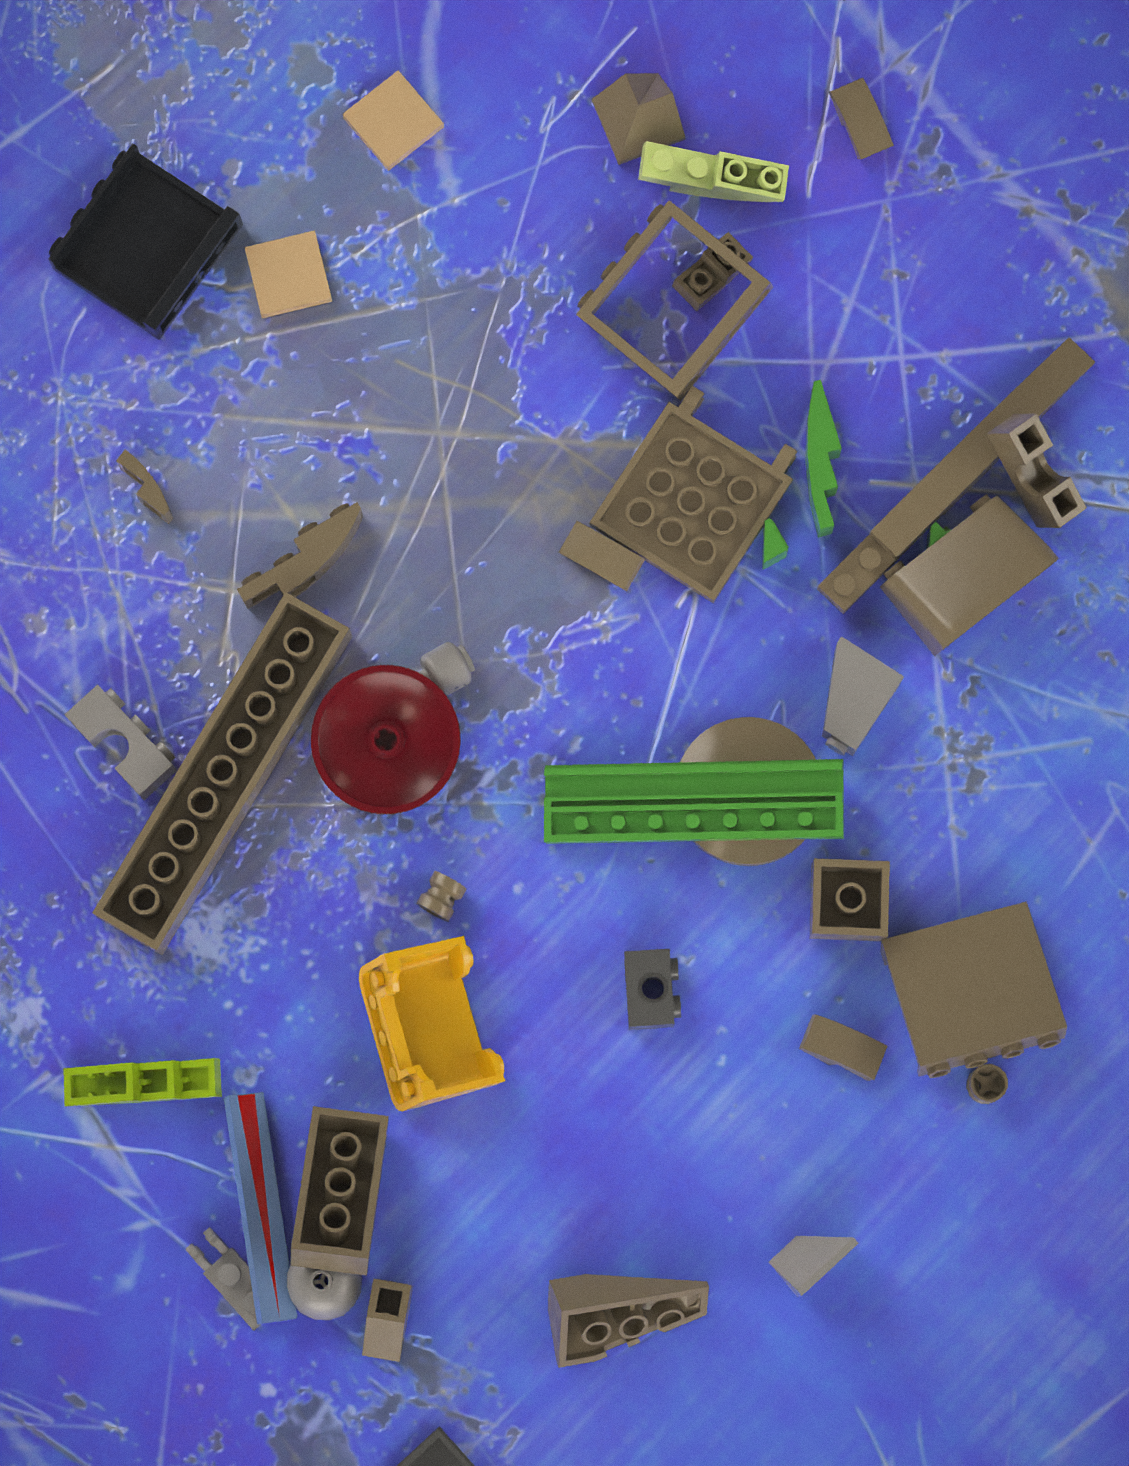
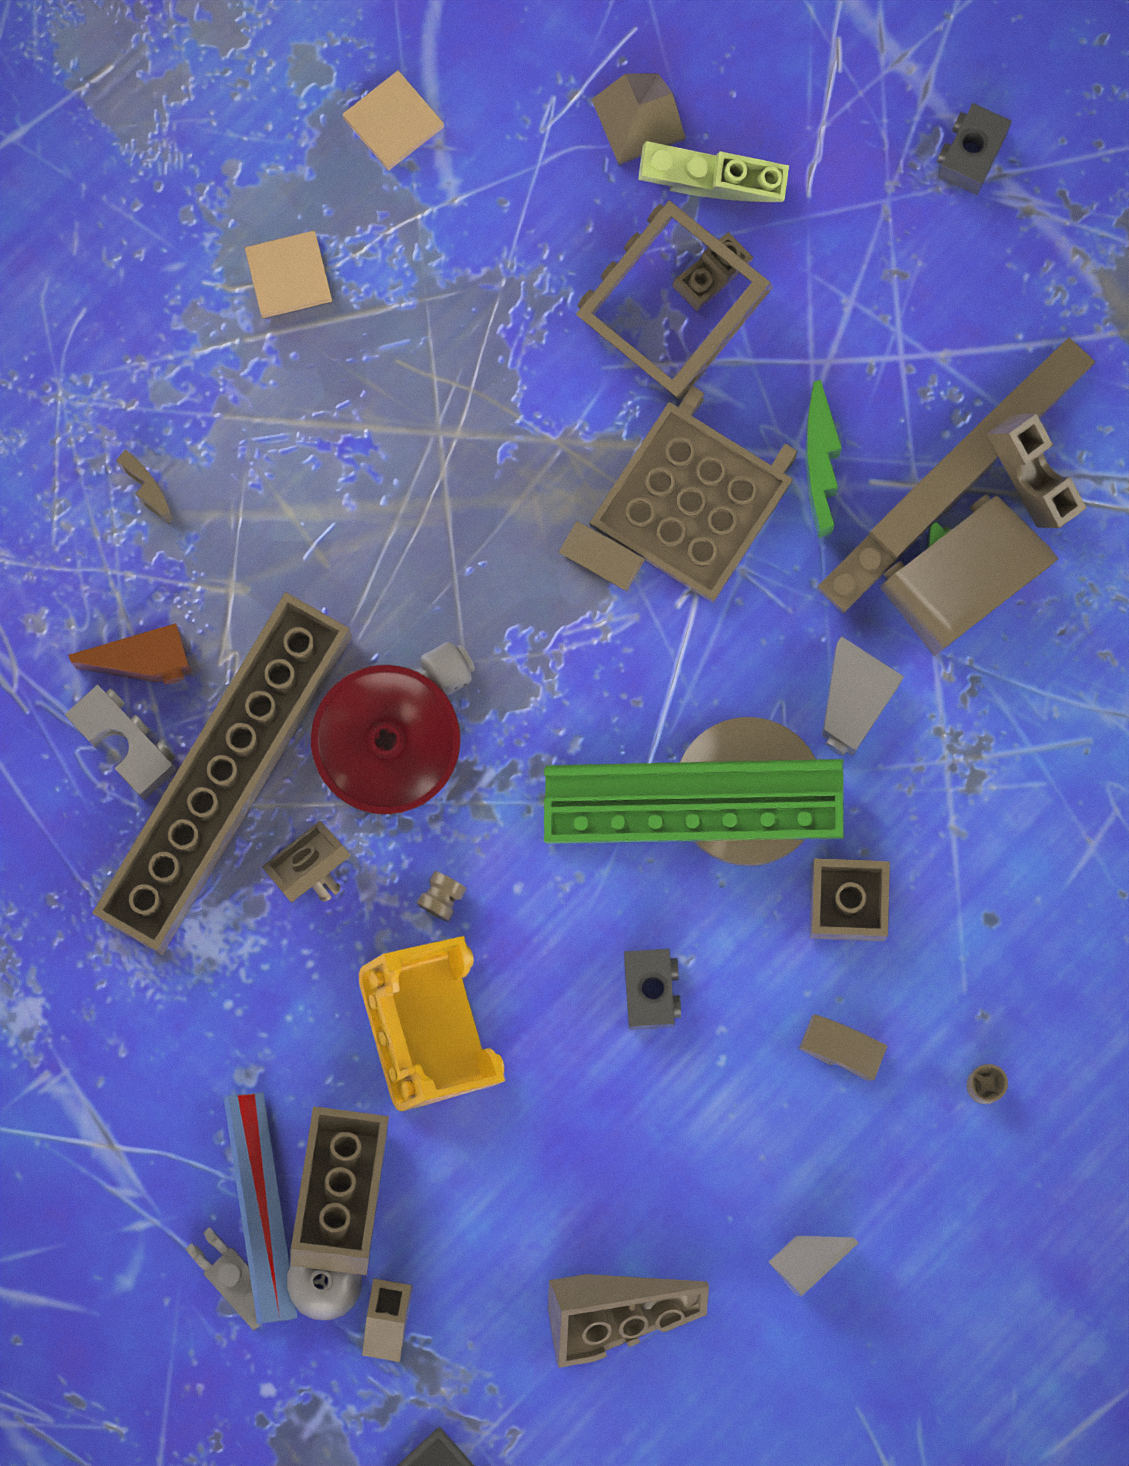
black panel [48,143,243,340] -> none
lime slope [63,1058,222,1107] -> none
dark tan slope [237,502,363,609] -> none
bright green slope [762,518,789,570] -> none
dark tan slope [829,78,894,160] -> none
dark tan panel [880,901,1067,1078] -> none
none -> dark orange slope [69,623,192,685]
none -> dark tan tile [262,821,351,903]
none -> dark grey brick [937,103,1012,195]

